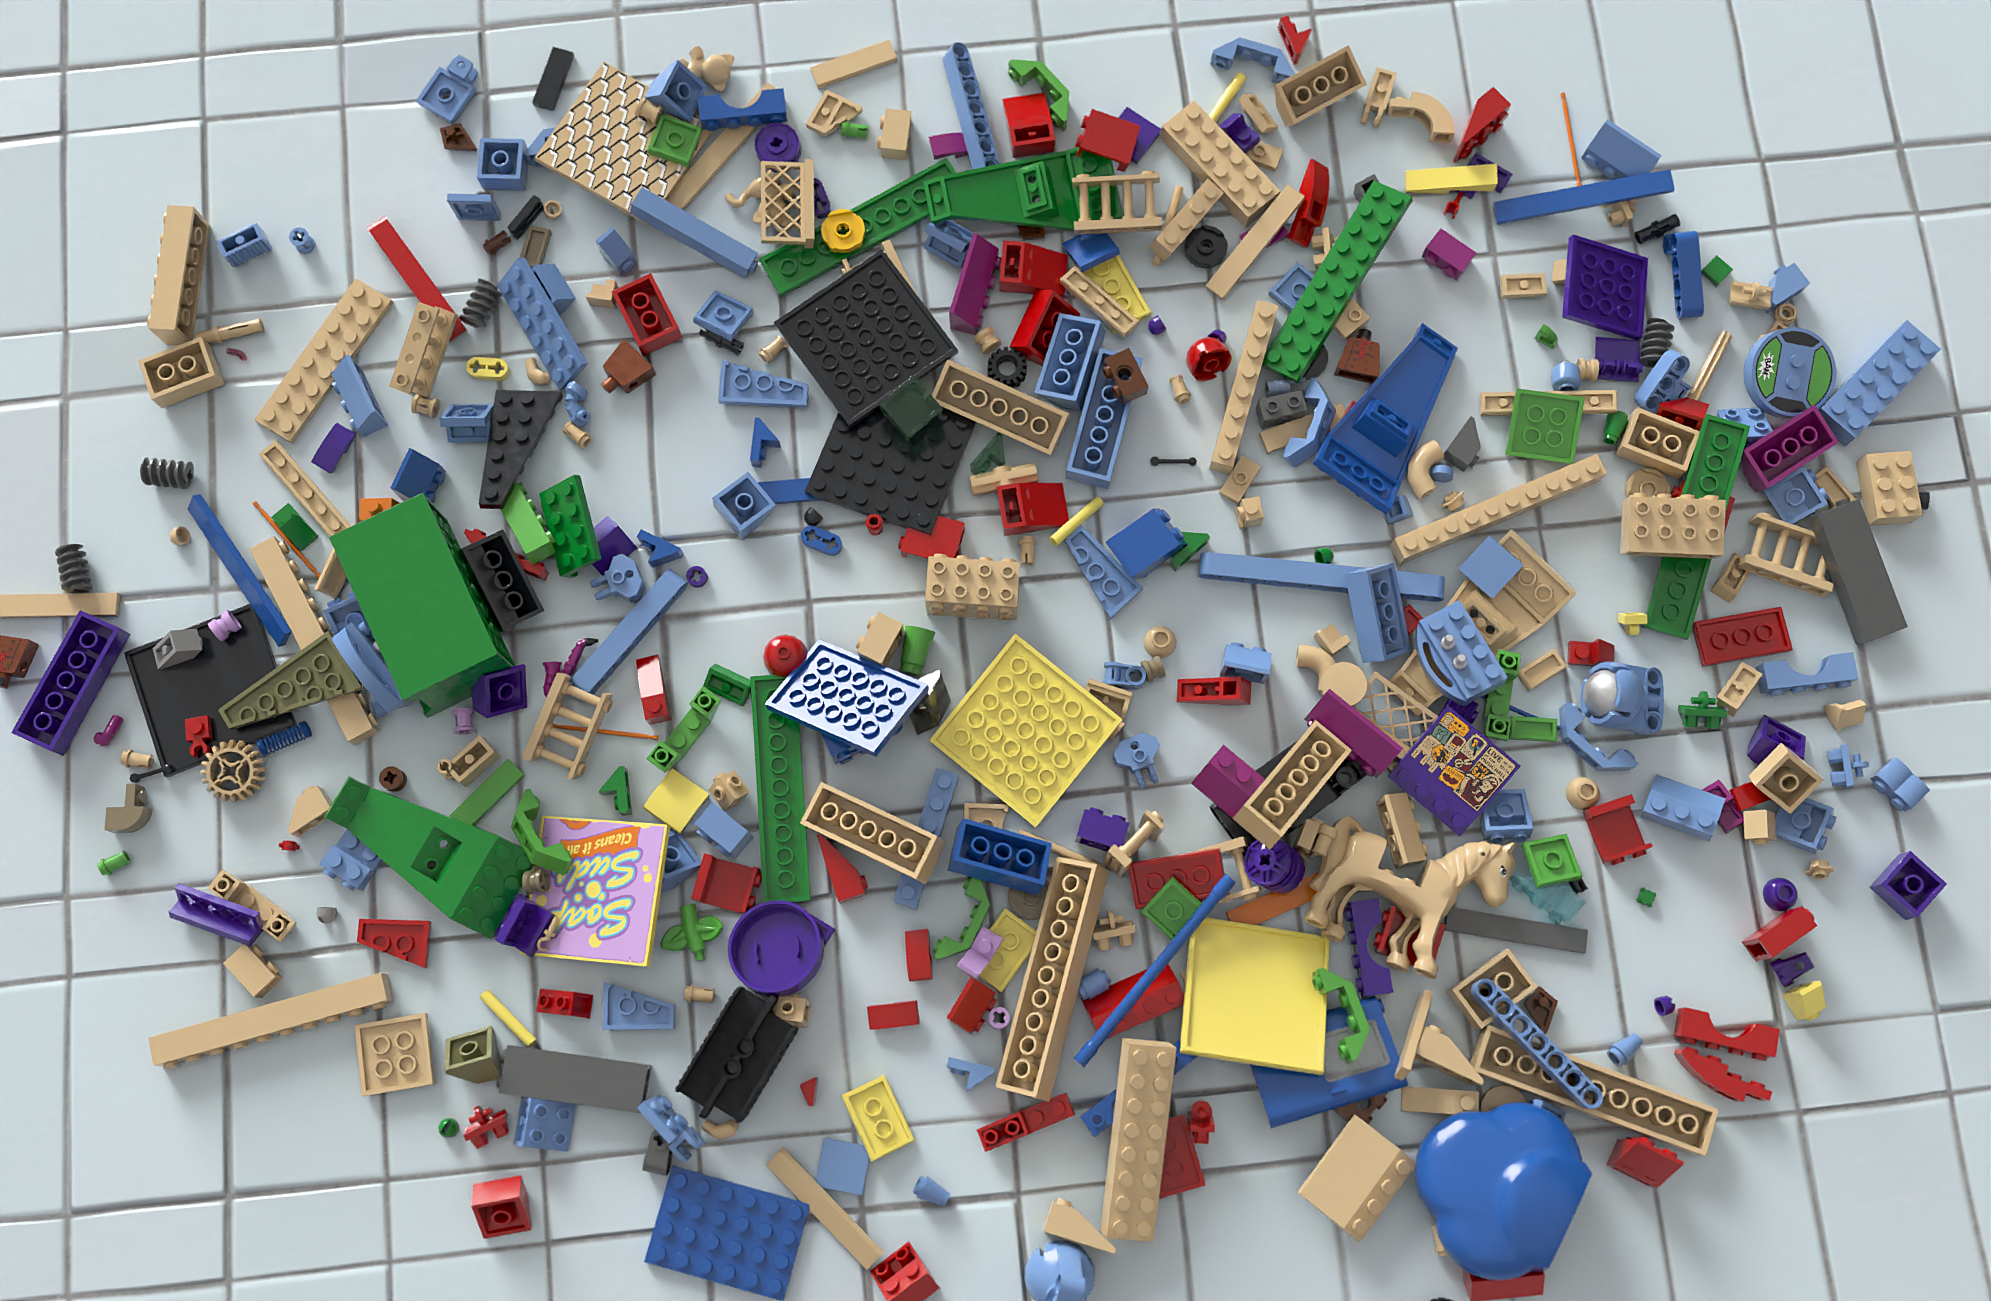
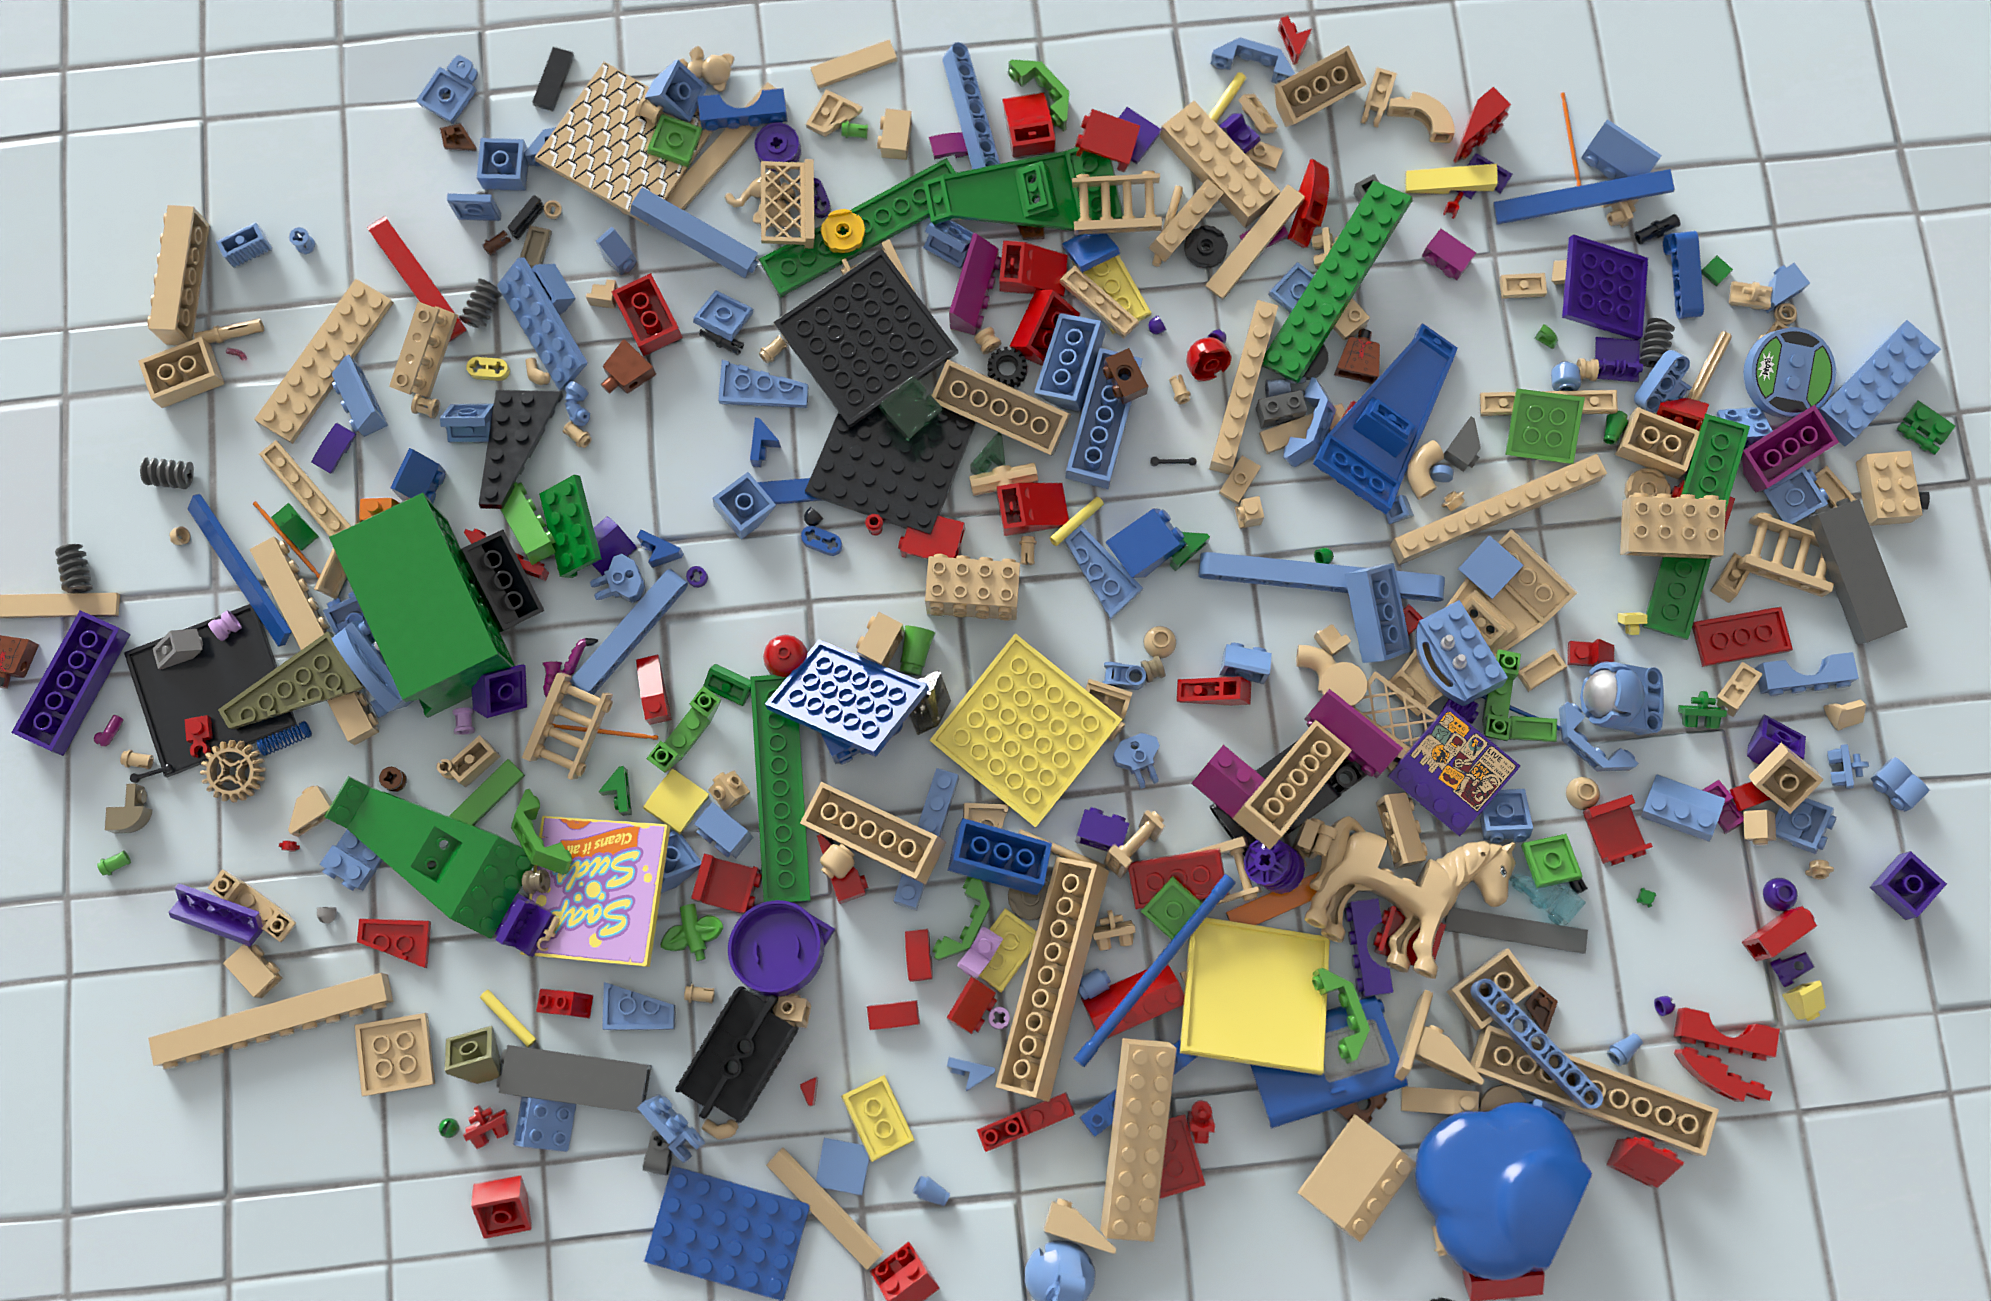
none -> tan head [820,843,855,879]
none -> green plate [1897,400,1955,455]

